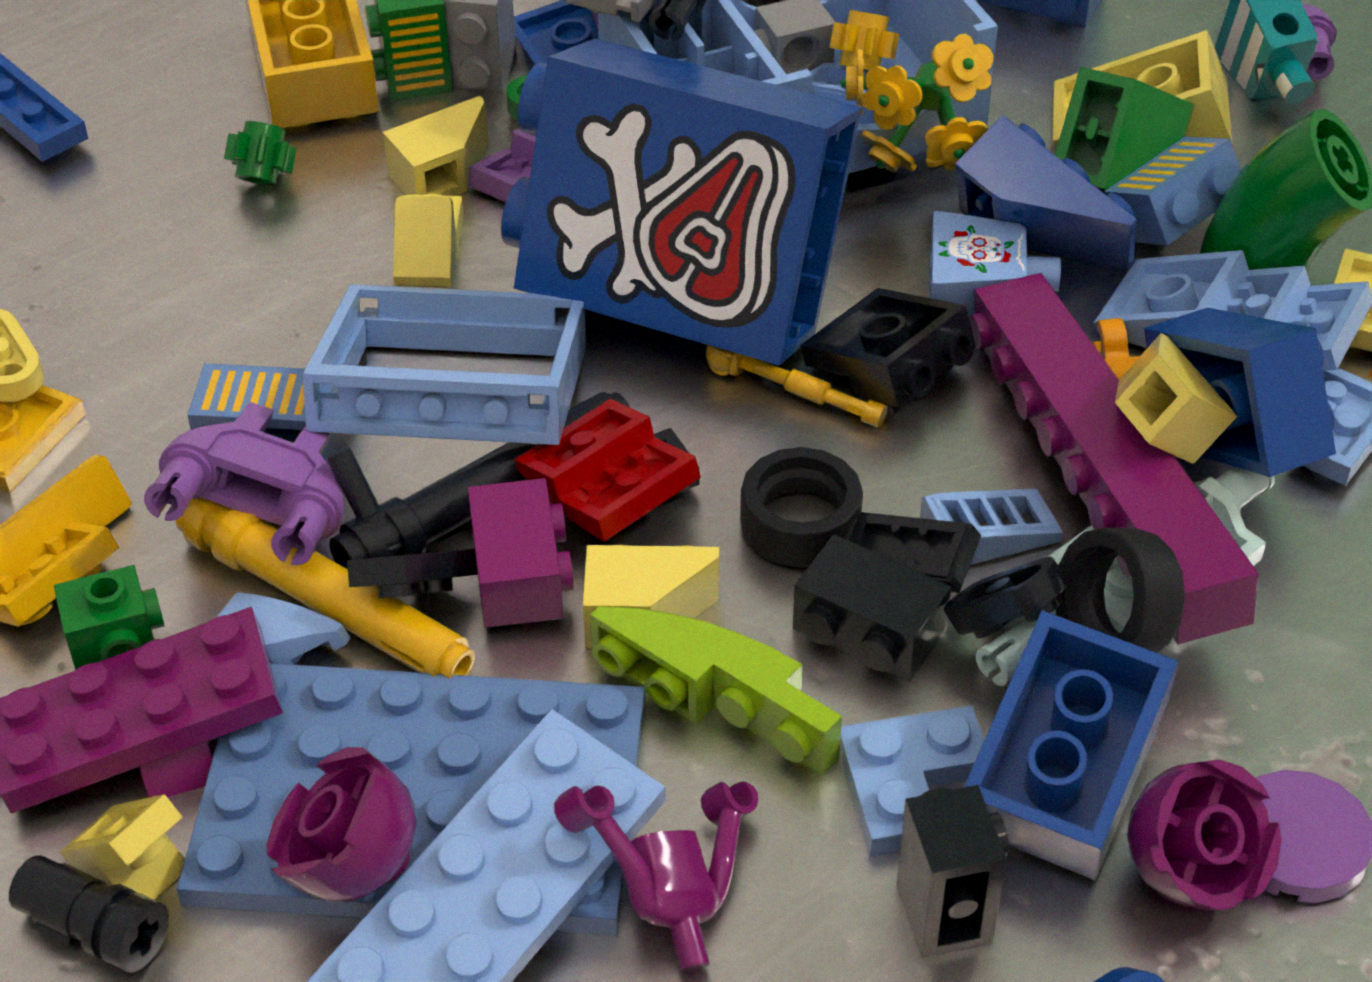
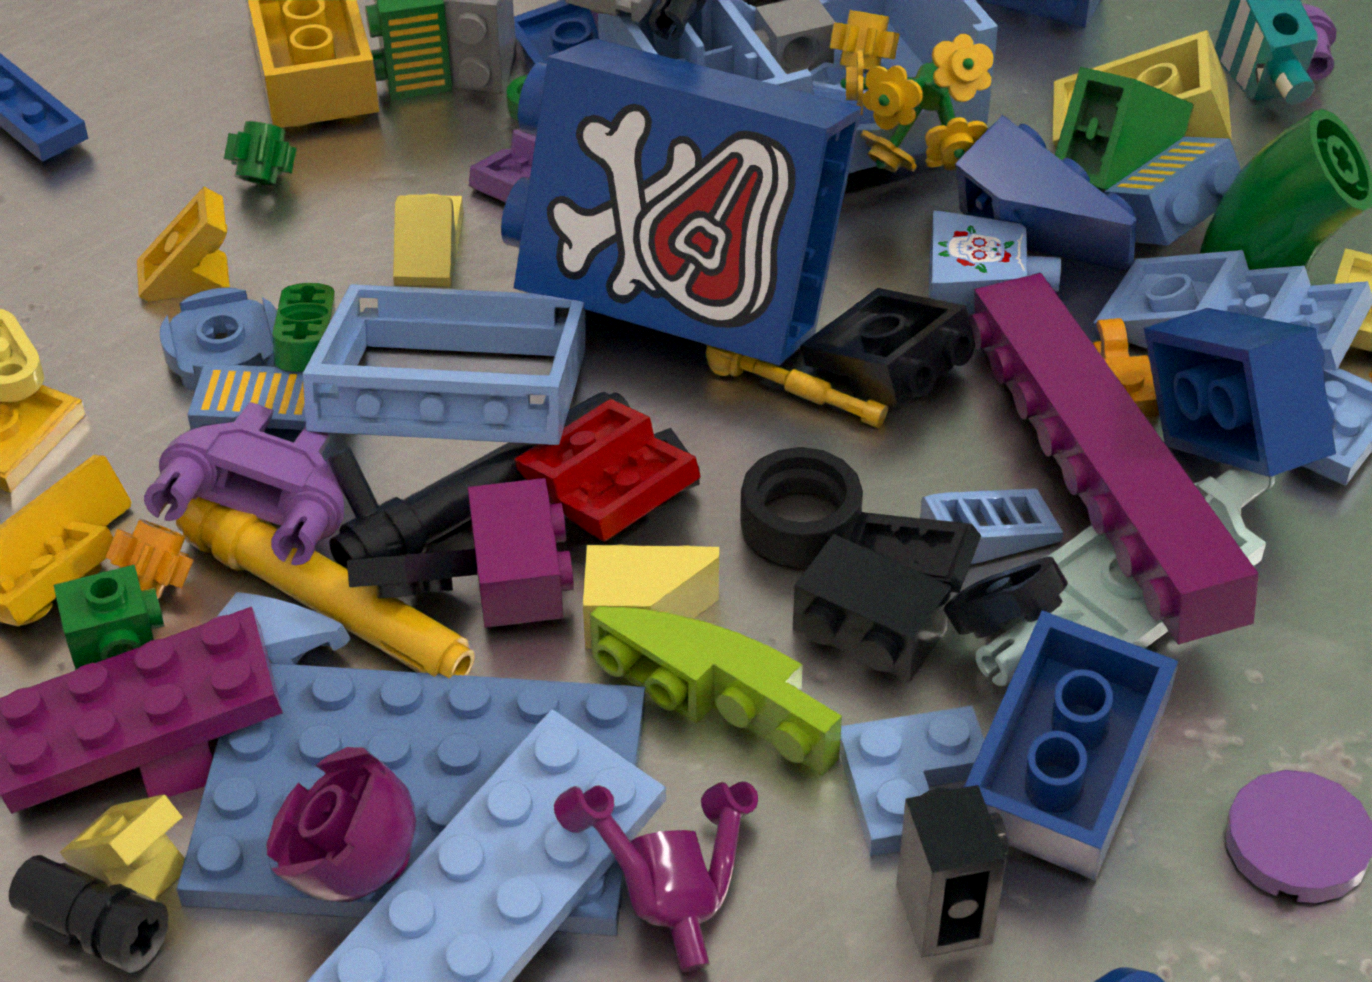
light yellow slope [383,95,489,196] -> none
black tyre [1056,528,1186,653] -> none
light yellow slope [1115,333,1238,464] -> none
magenta cylinder [1127,759,1282,911] -> none
none -> light orange gear [105,519,194,598]
none -> yellow slope [137,186,230,302]
none -> medium blue plate [159,288,277,391]
none -> green beam [272,283,335,372]

